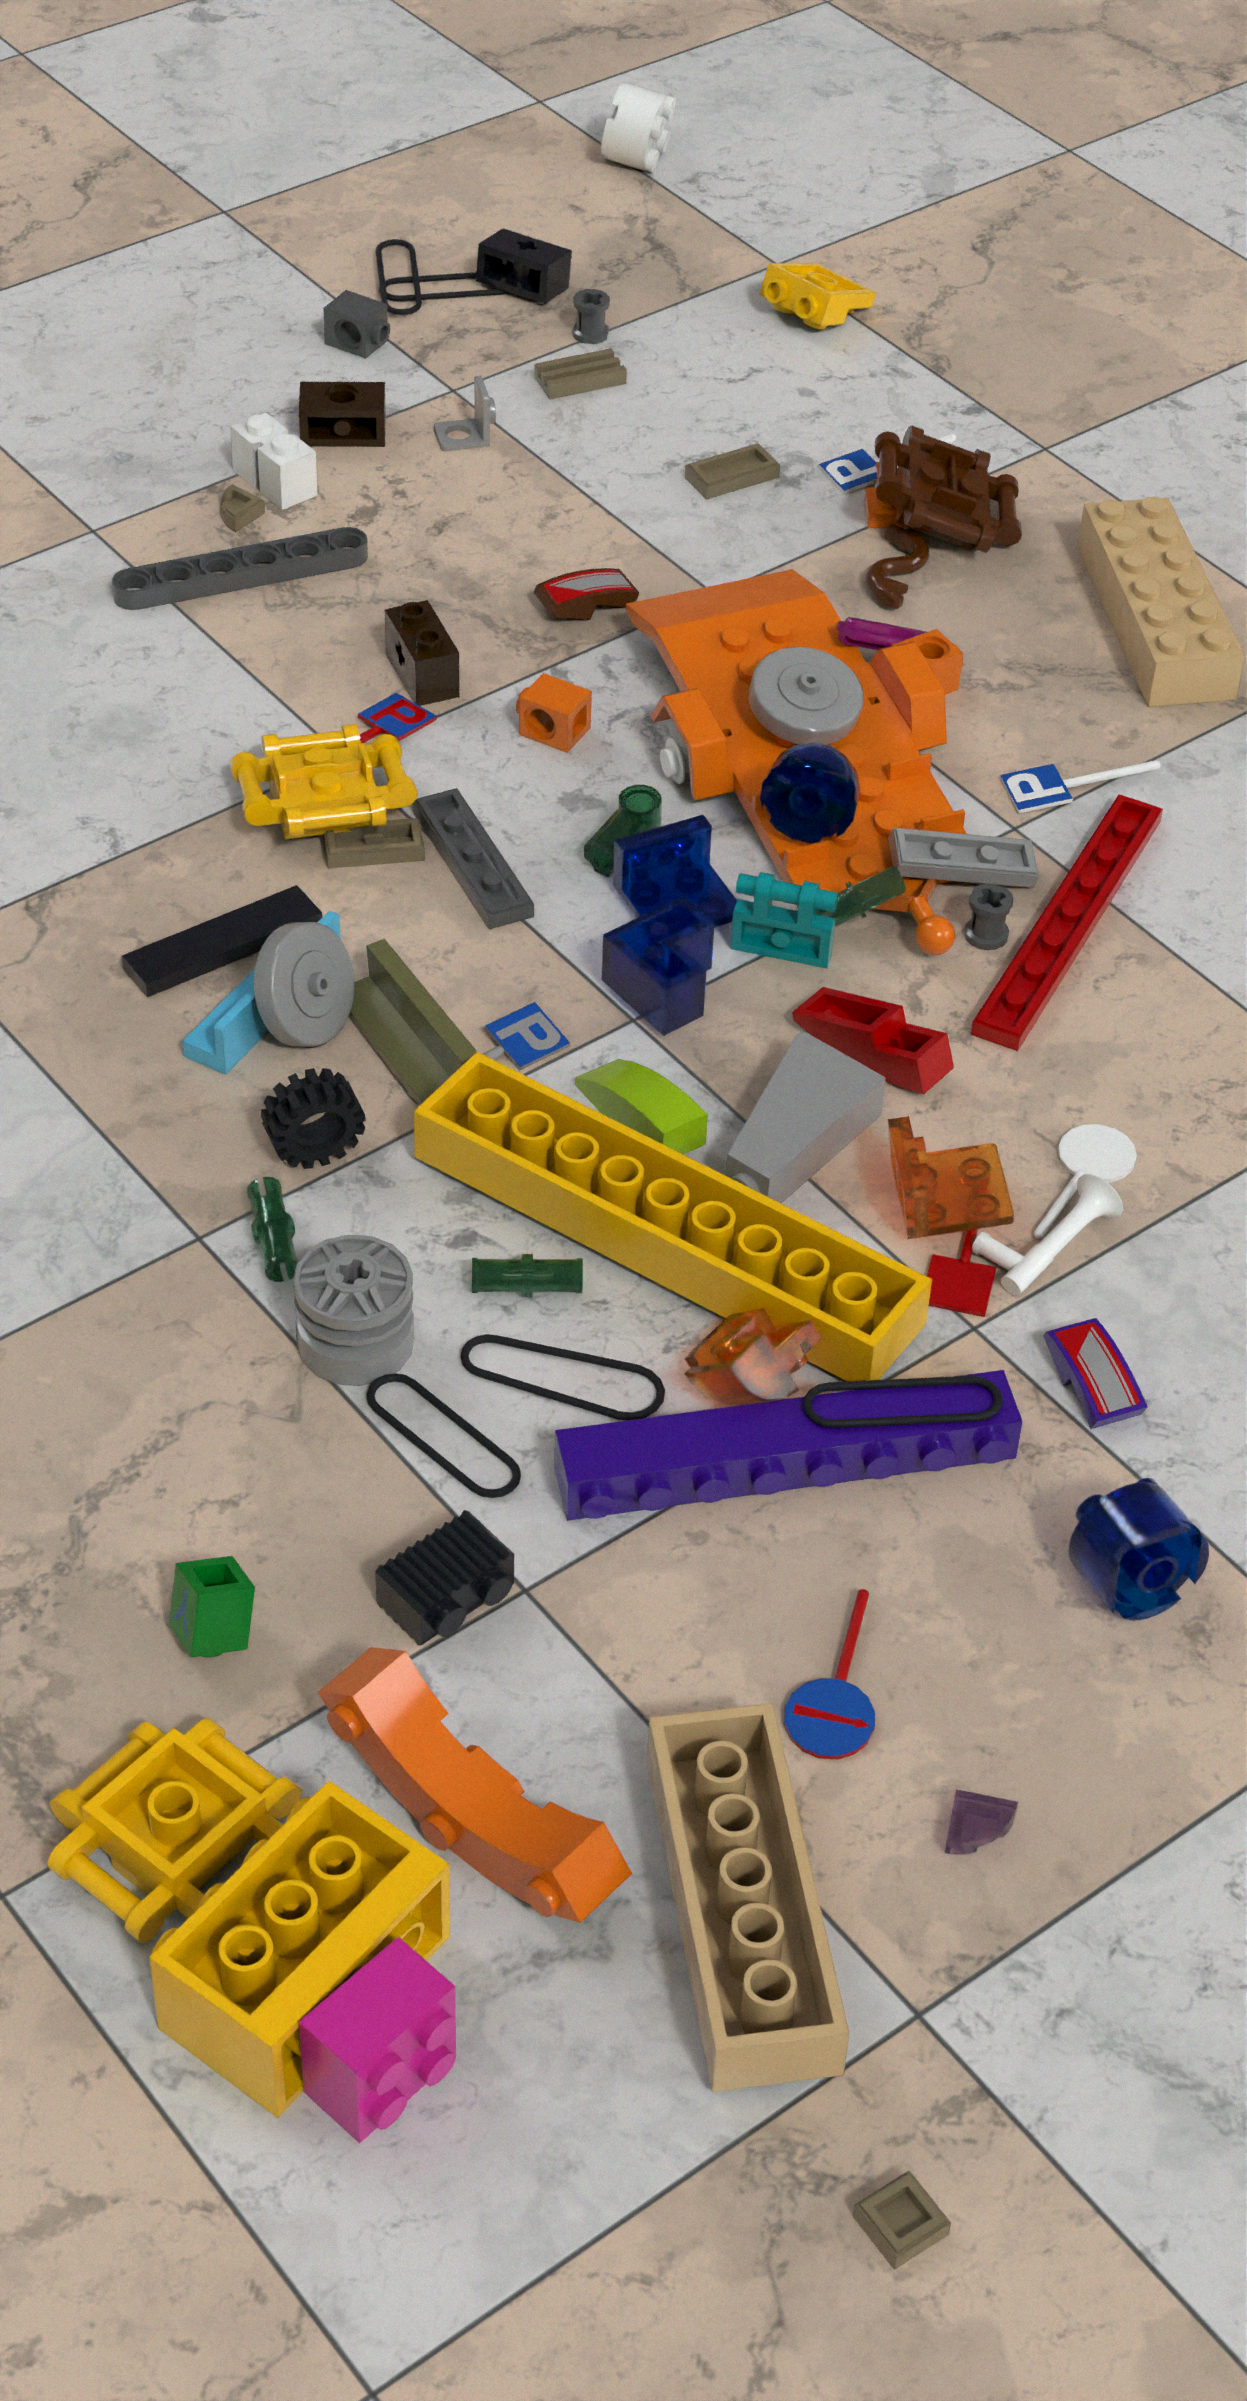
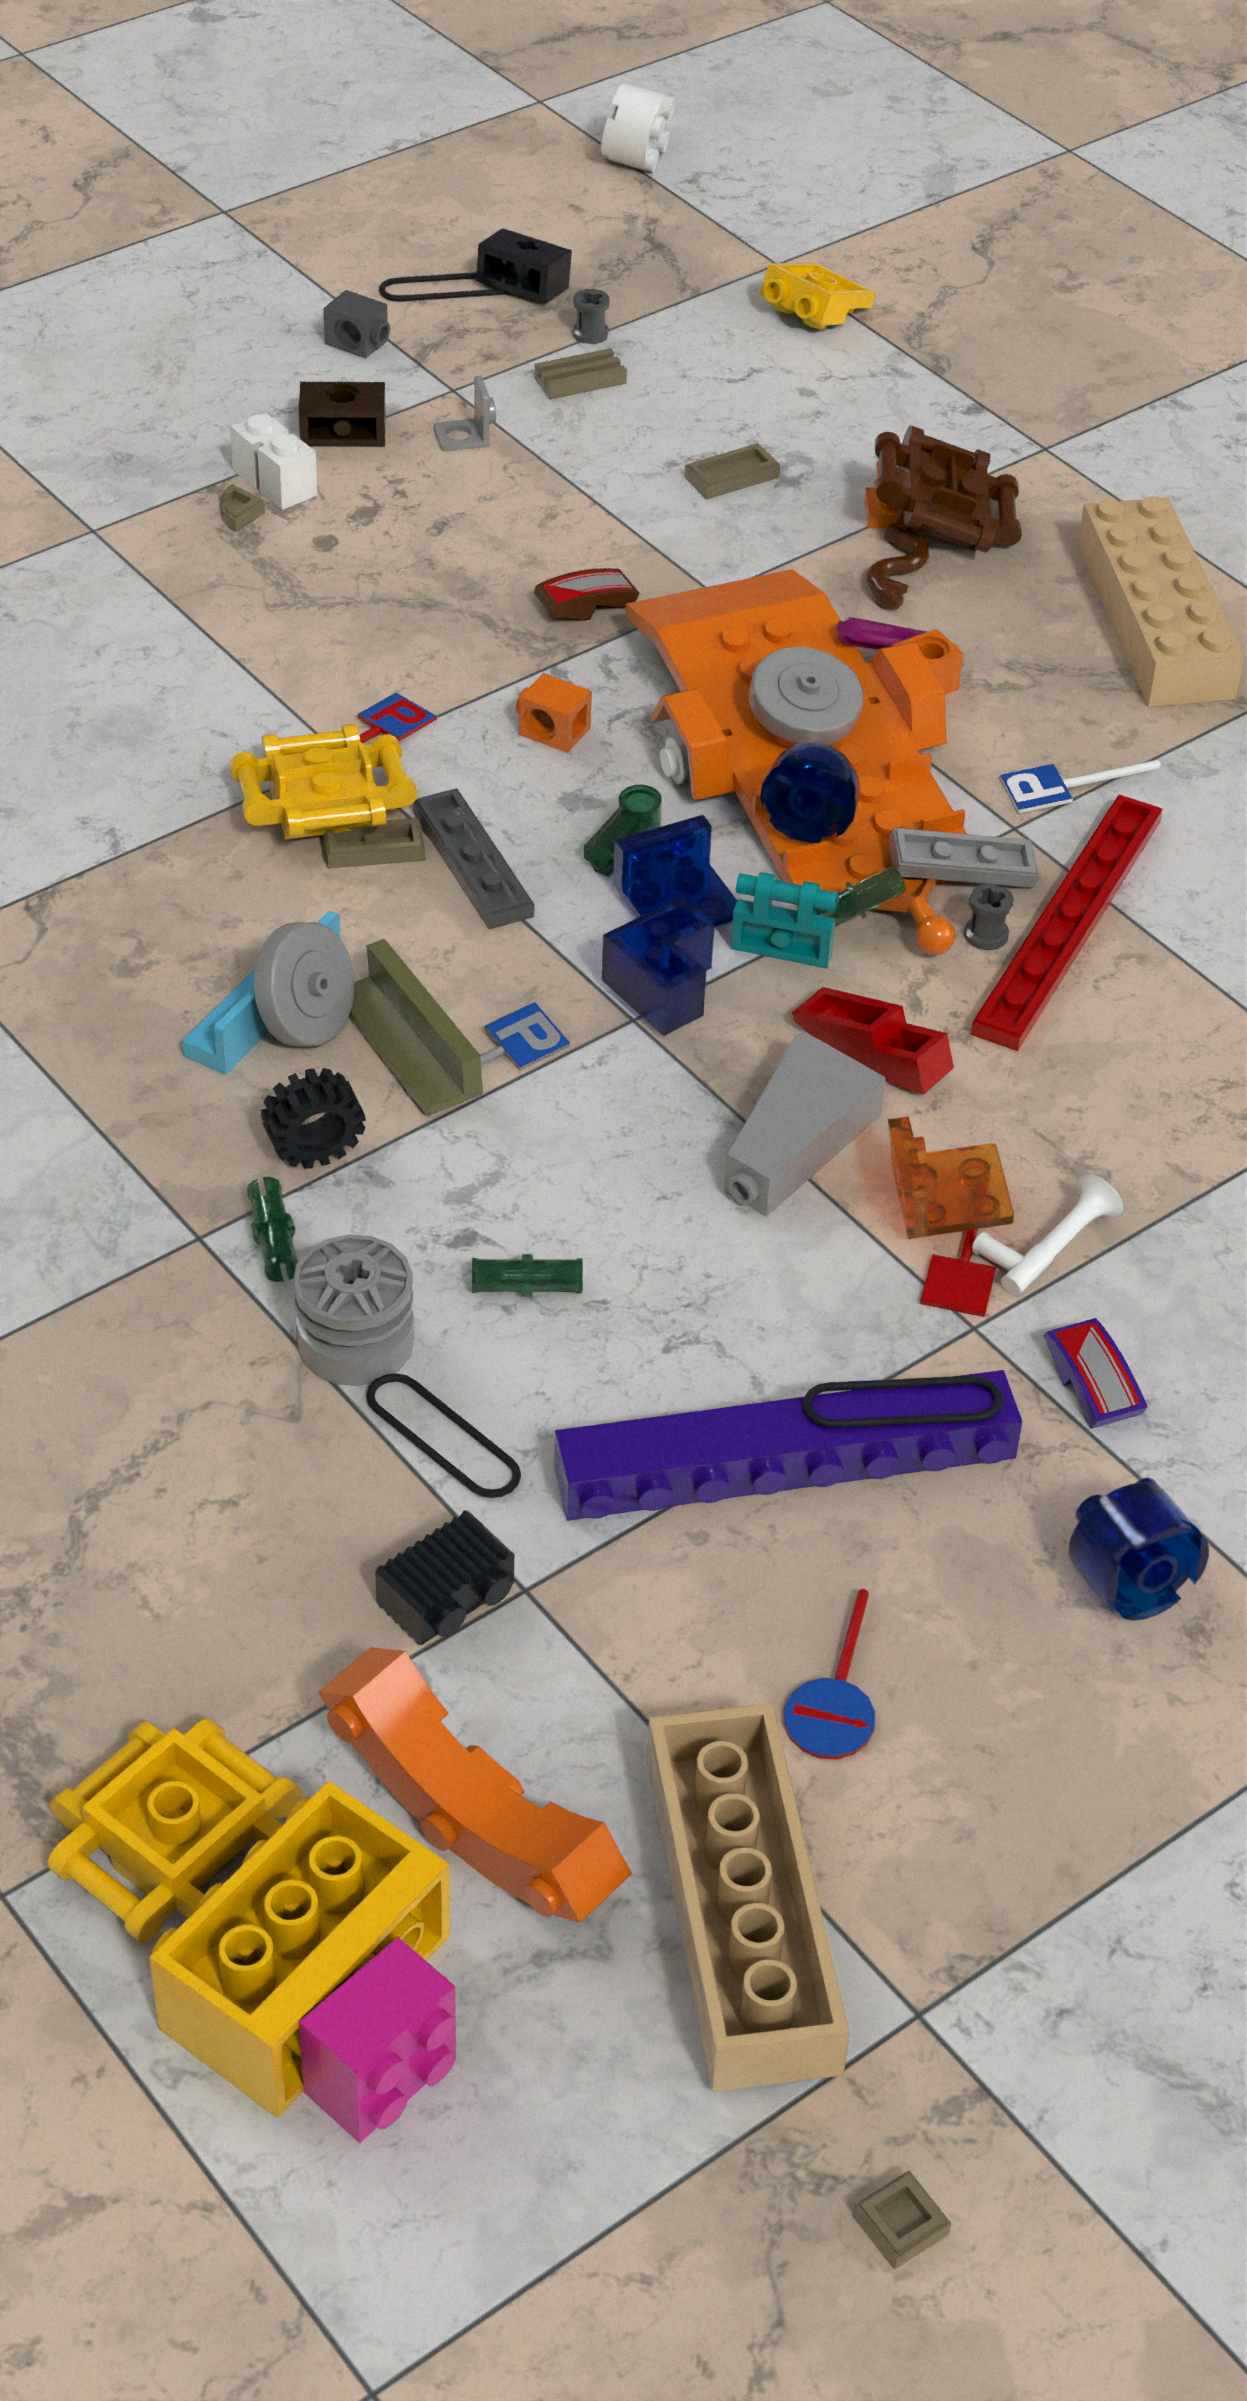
dark grey beam [112,527,368,610] -> none
black tile [122,885,322,997] -> none
green brick [169,1556,255,1658] -> none
black piece [375,239,422,315] -> none
dark brown brick [385,600,460,706] -> none
yellow brick [414,1052,932,1382] -> none
black piece [460,1334,665,1420] -> none
lime slope [575,1059,708,1155] -> none
clear orange brick [684,1308,822,1406] -> none
piece [818,433,956,494] -> none
clear purple tile [945,1789,1018,1855] -> none
white piece [1034,1124,1137,1239] -> none

